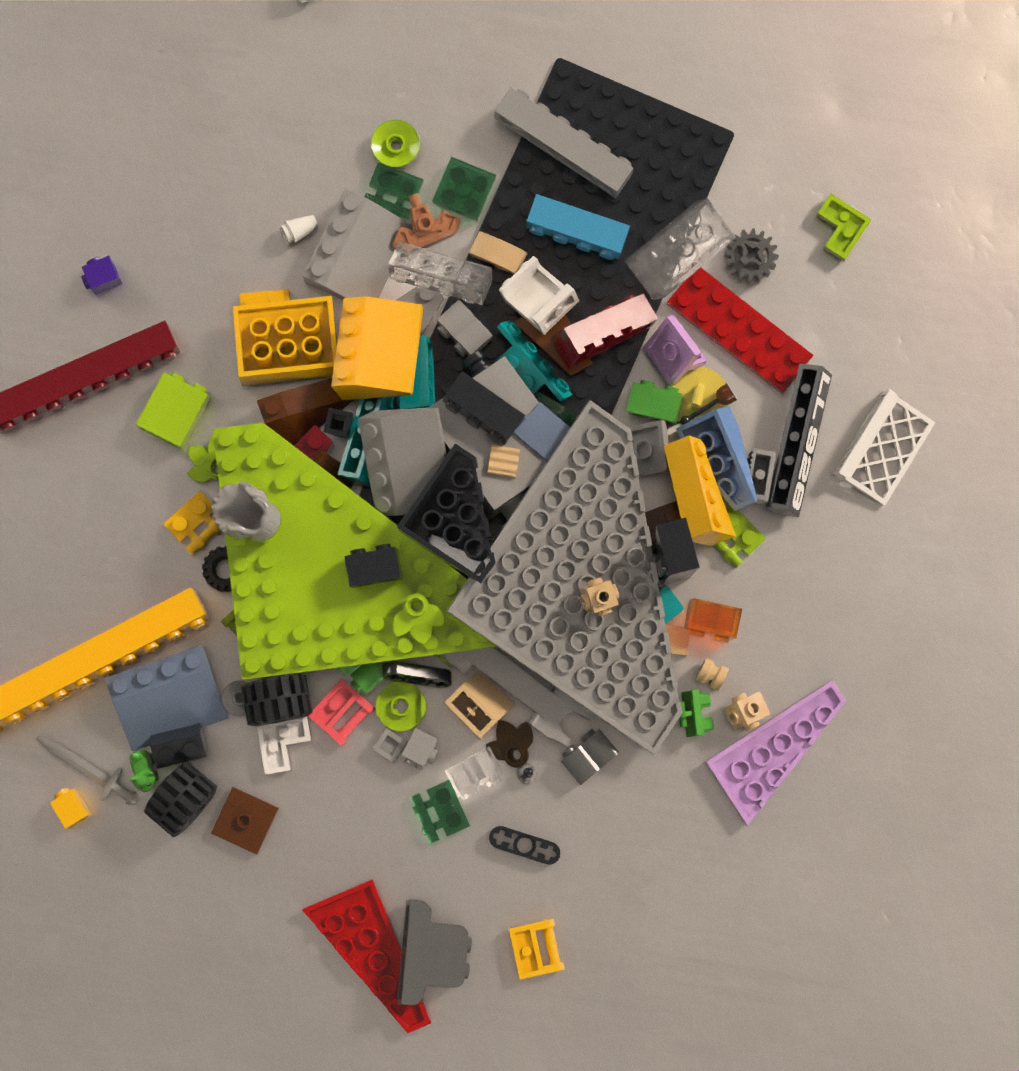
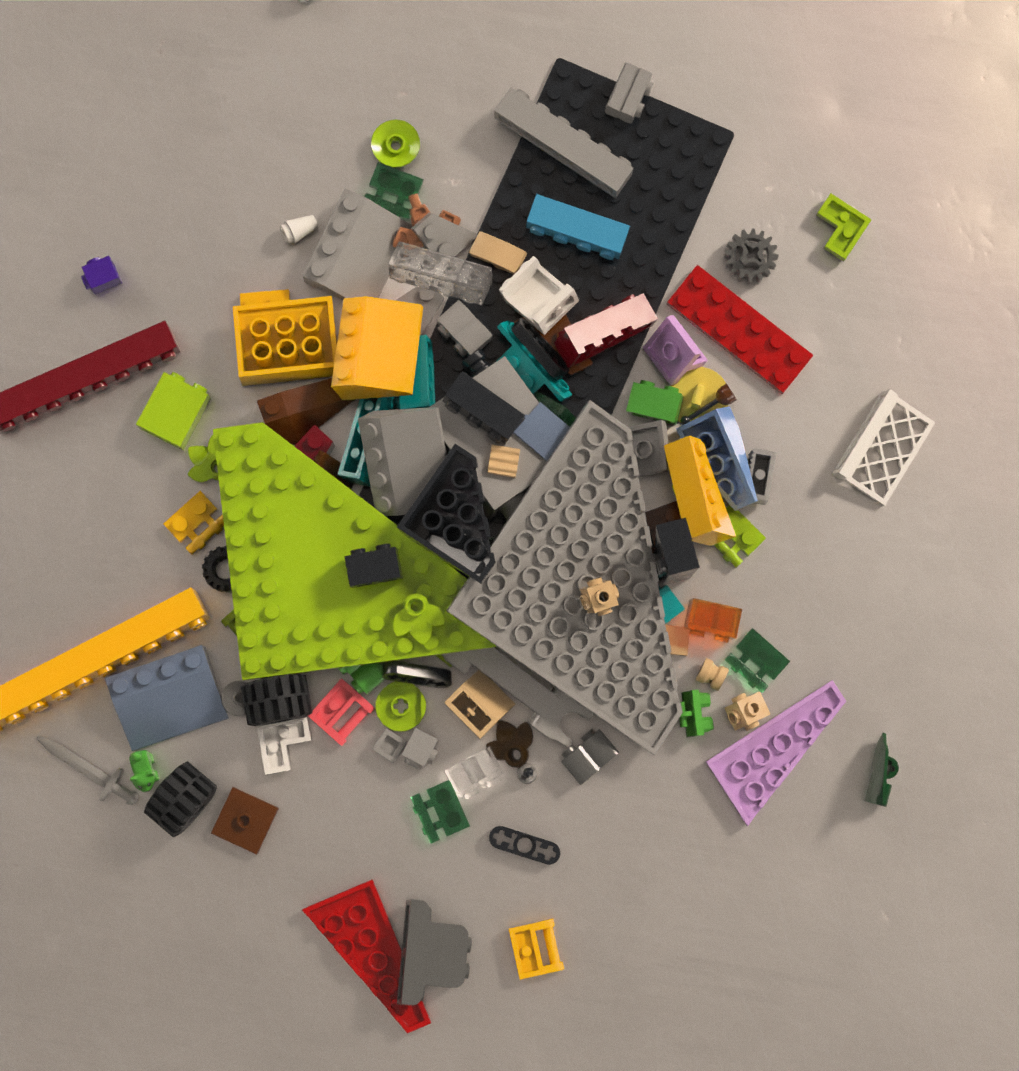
yellow brick [50,788,92,829] -> none
black brick [150,723,207,769] -> none
light grey hair [211,481,281,542] -> none
black brick [323,408,354,439] -> none
clear green plate [432,157,496,221] -> none
clear brick [625,198,736,300] -> none
black brick [766,363,832,517] -> none
none -> light grey wing [411,212,477,267]
none -> black beam [511,318,569,380]
none -> light grey brick [605,63,654,123]
none -> clear green plate [725,628,790,693]
none -> panel [865,733,899,807]

